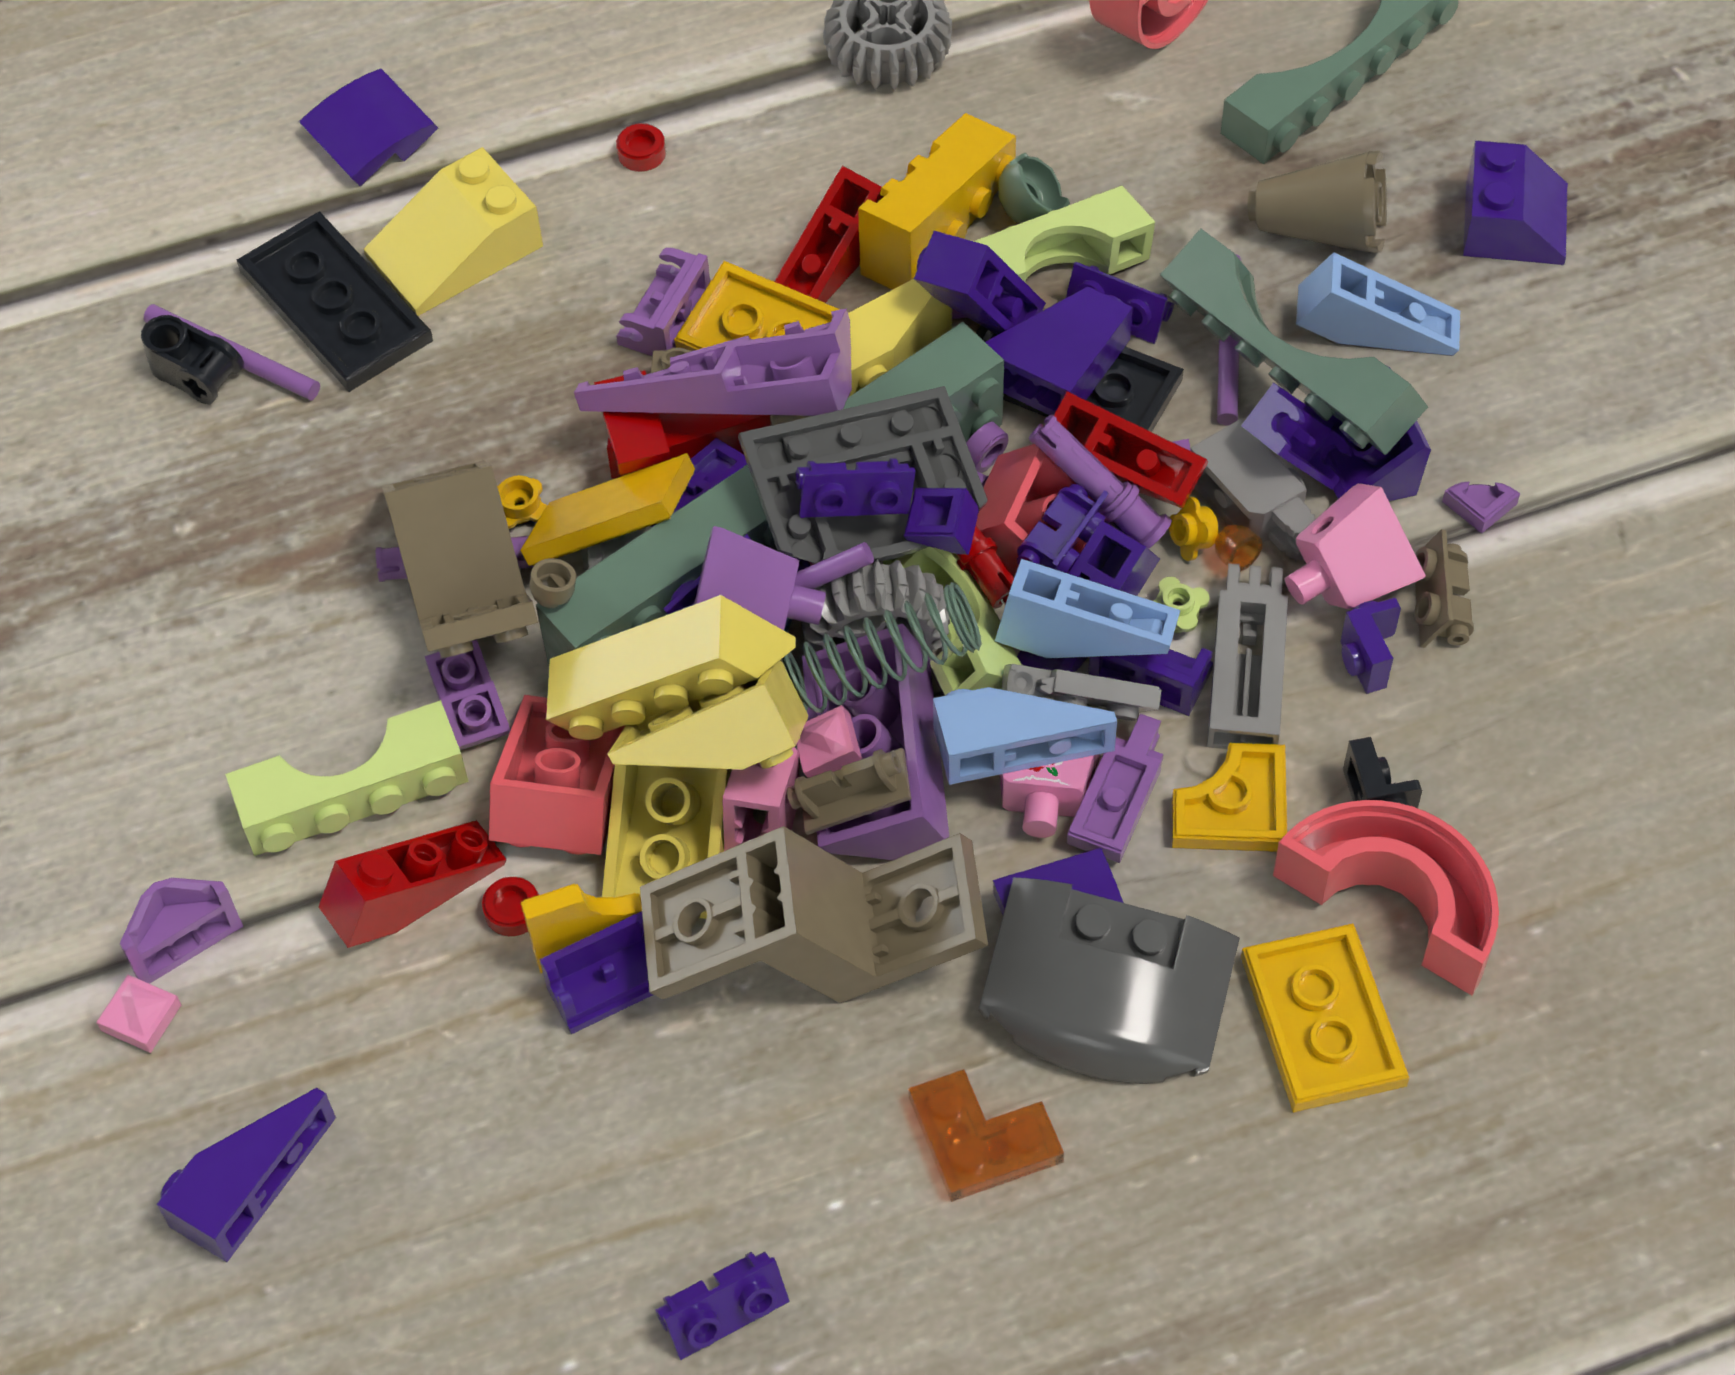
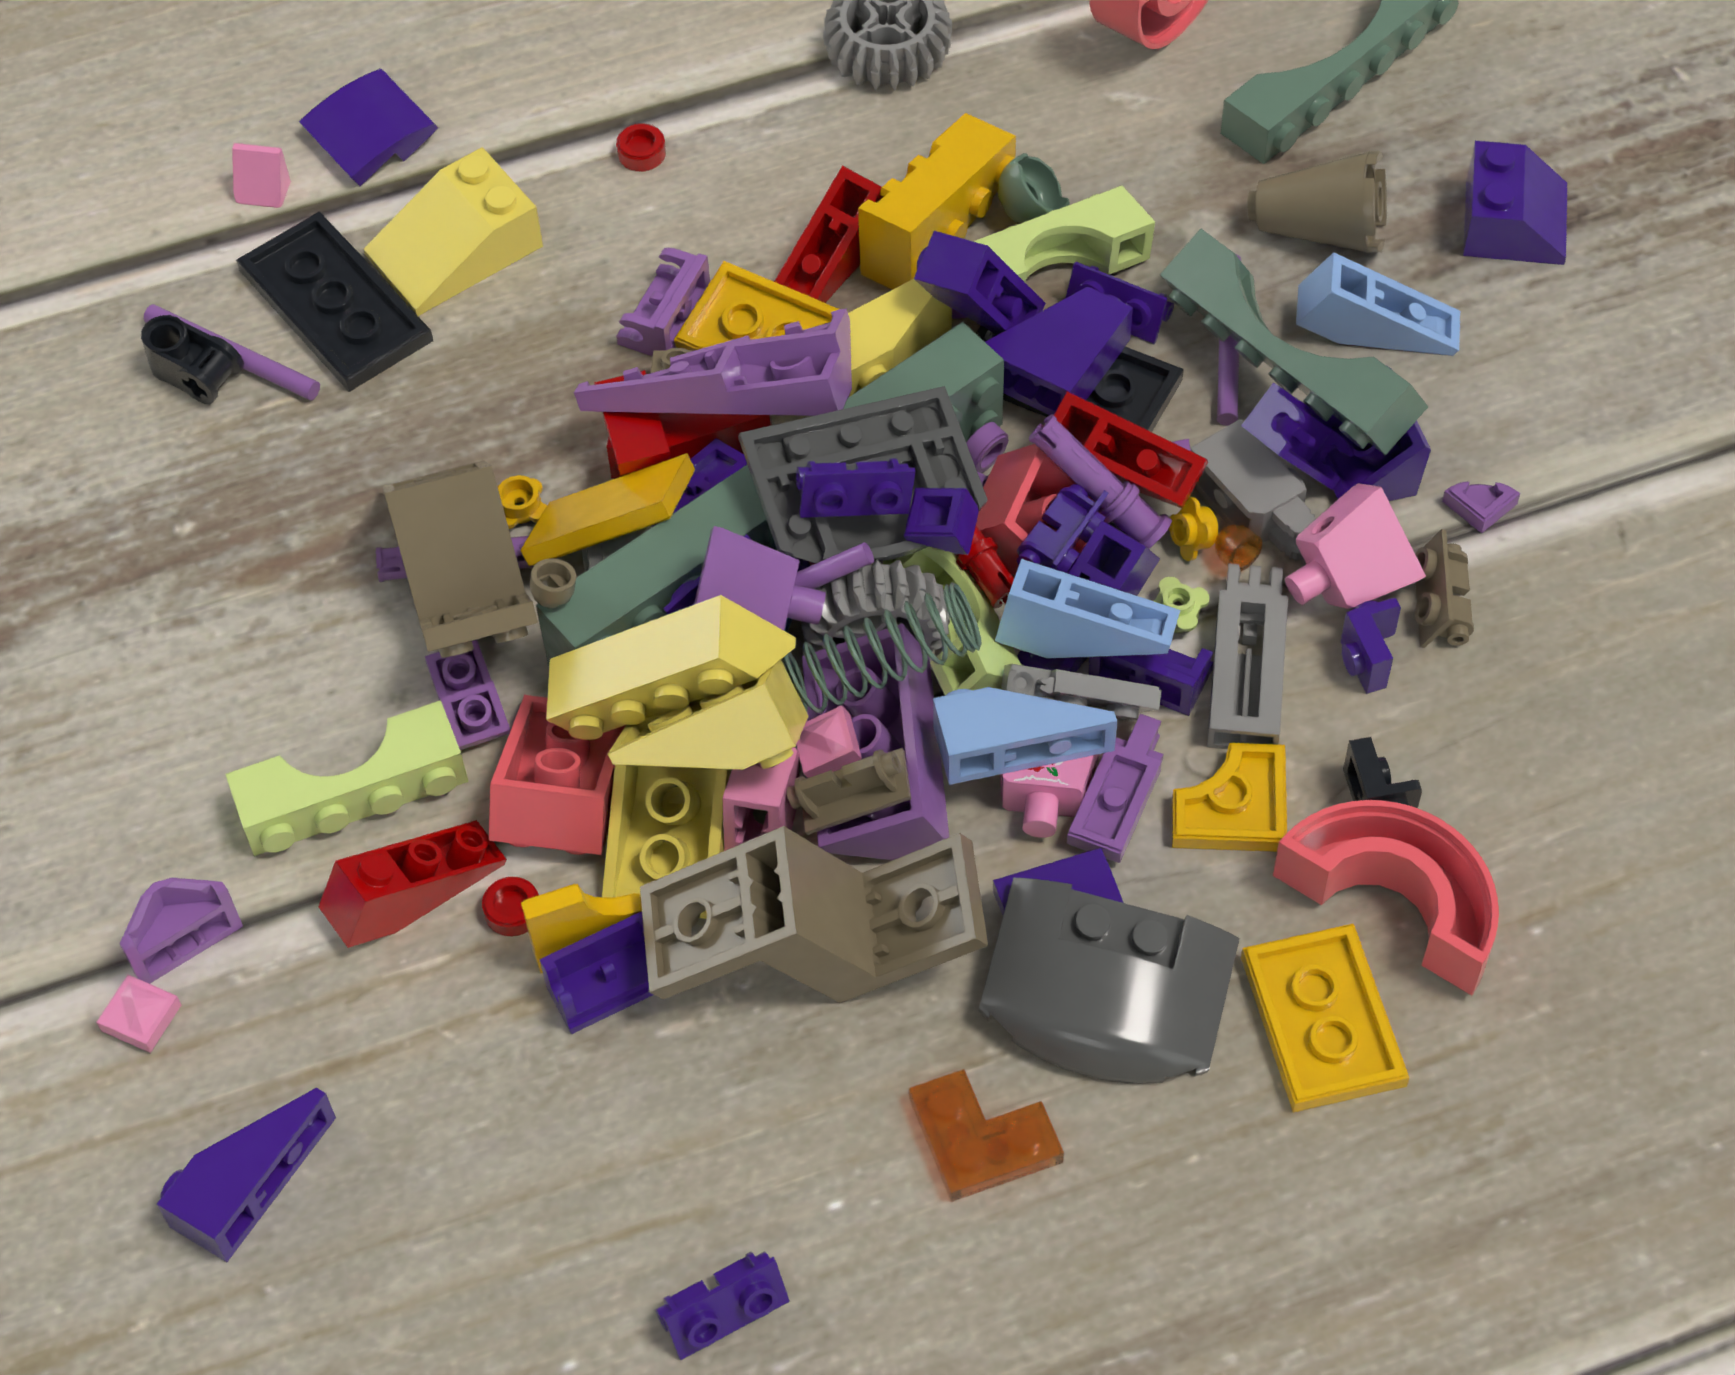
none -> bright pink slope [232,143,291,208]

